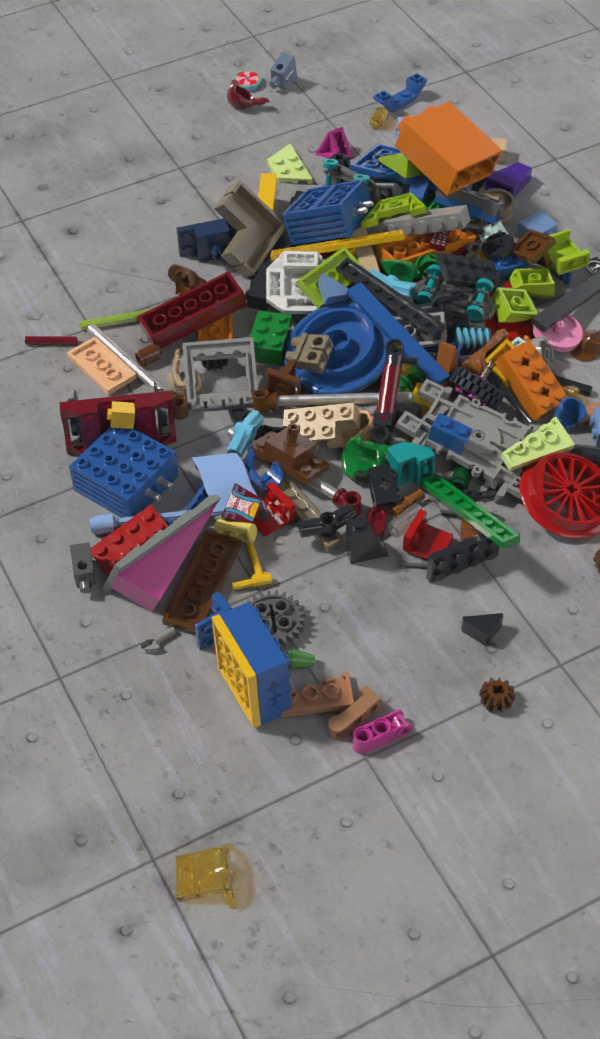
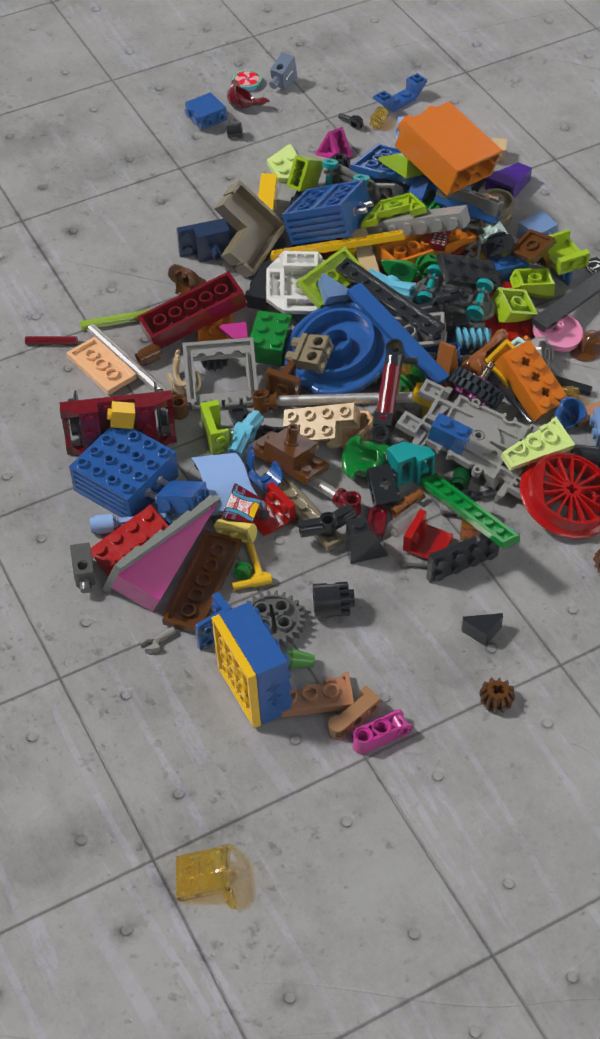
none -> blue brick [155,481,209,515]
none -> blue brick [184,92,227,130]
none -> lime panel [200,399,230,455]
none -> dark pink slope [219,322,248,339]
none -> black bush [226,122,244,138]
none -> green bush [233,561,252,580]
none -> lime brick [286,155,323,192]
none -> black gear [313,581,355,618]
none -> black plate [338,113,364,129]

